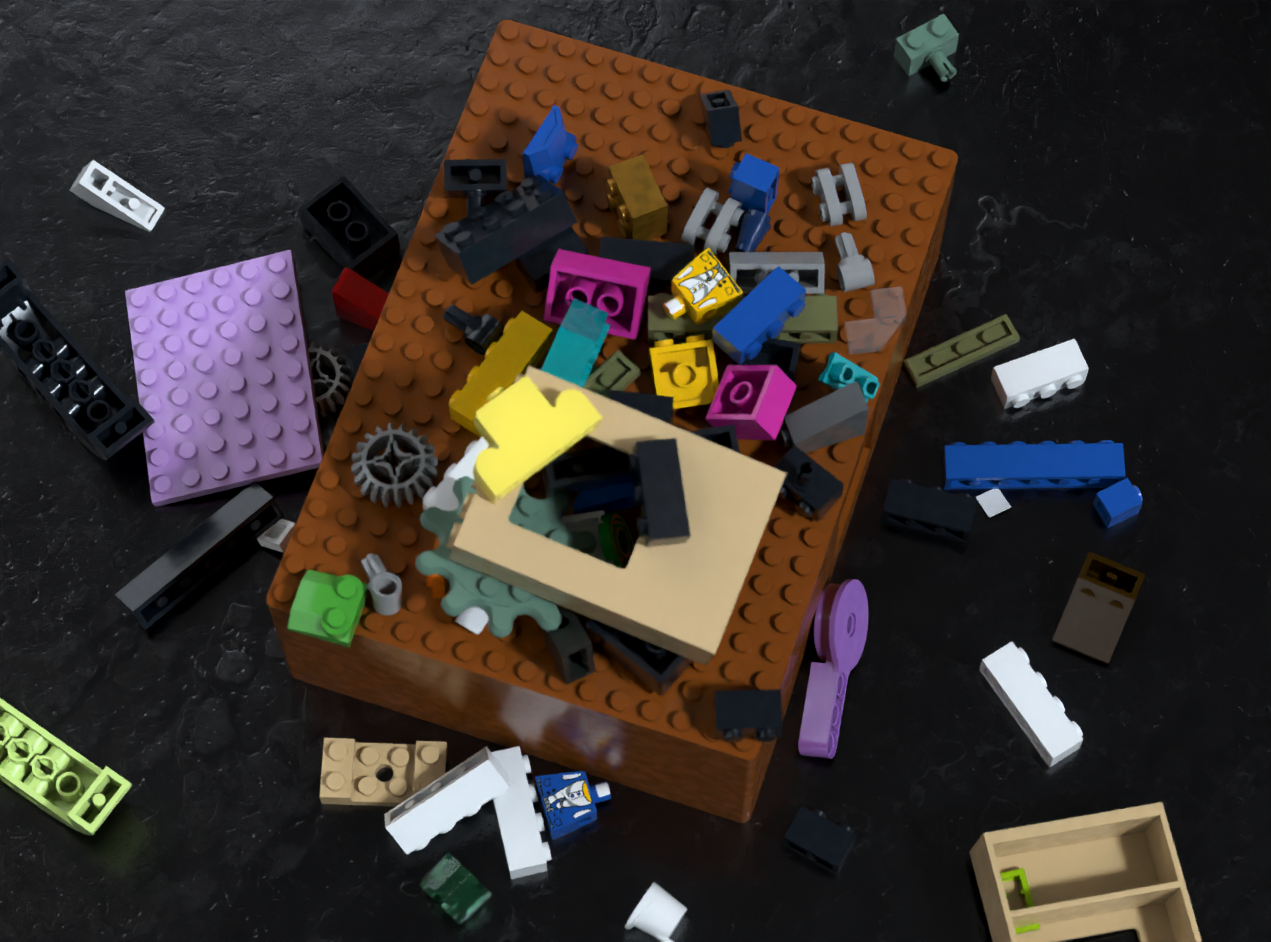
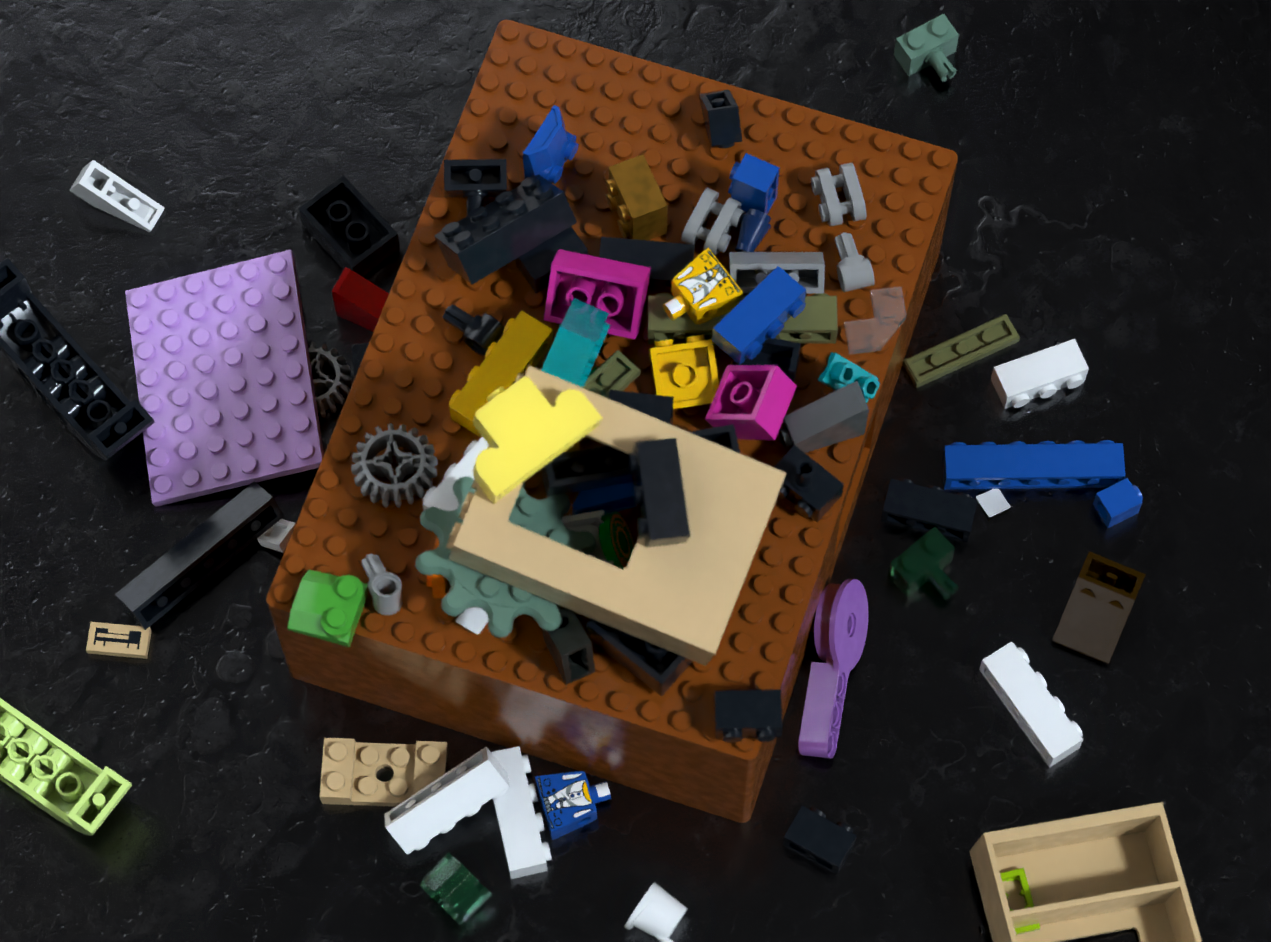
none -> tan tile [86,622,152,659]
none -> clear green brick [887,527,959,600]

